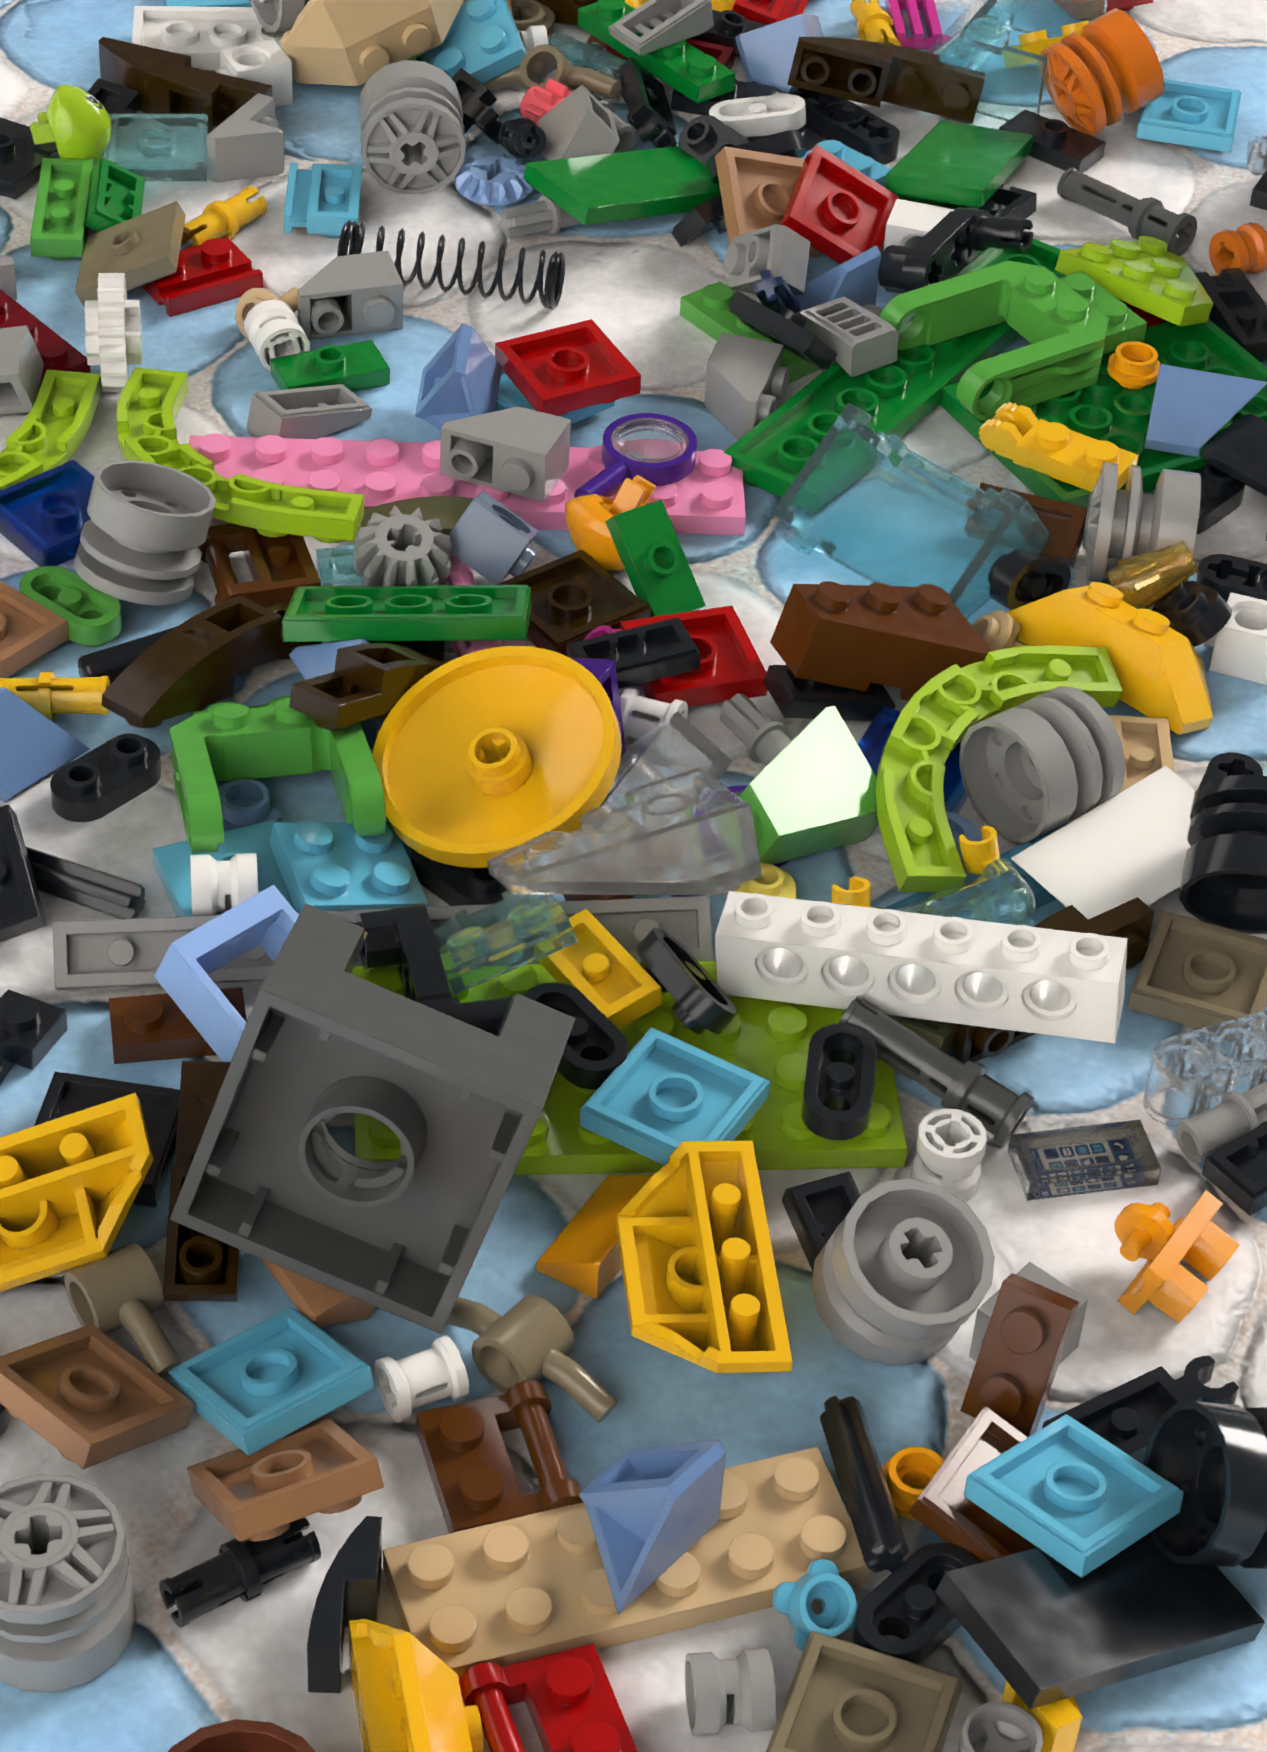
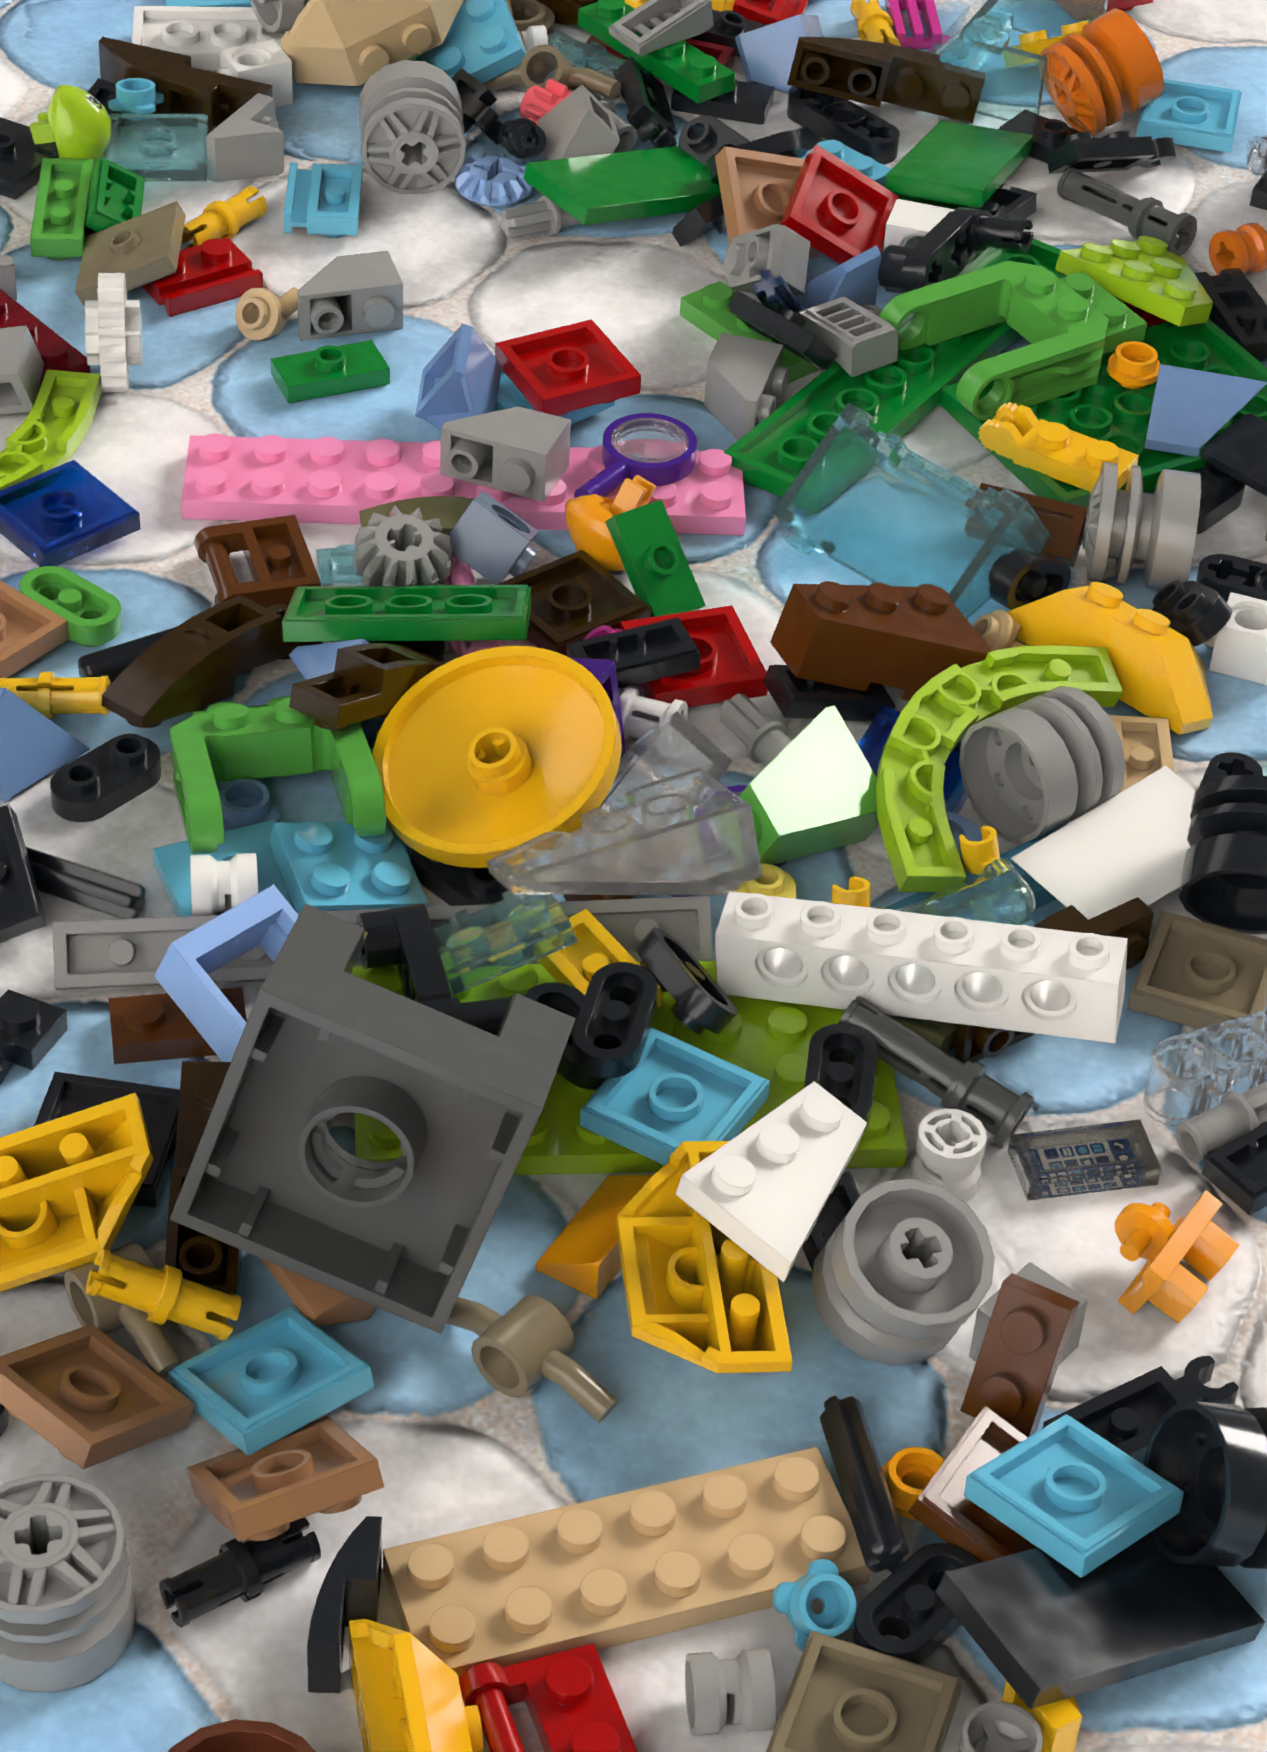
light grey wheel [74,460,216,606] -> none
lime plate [116,367,365,543] -> none
white wheel [244,300,310,372] -> none
light grey slope [247,384,372,439] -> none
black piece [337,220,565,309] -> none
white bush [374,1335,469,1423] -> none
reddish brown plate [416,1380,583,1534] -> none
medium blue slope [579,1440,726,1615] -> none
white plate [709,94,806,139] -> none
clear yellow cone [1107,541,1199,609] -> none
none -> yellow pin [85,1248,241,1341]
none -> medium azure plate [108,78,164,119]
none -> black plate [572,962,658,1078]
none -> white wing [675,1081,867,1282]
none -> black plate [1046,131,1176,174]

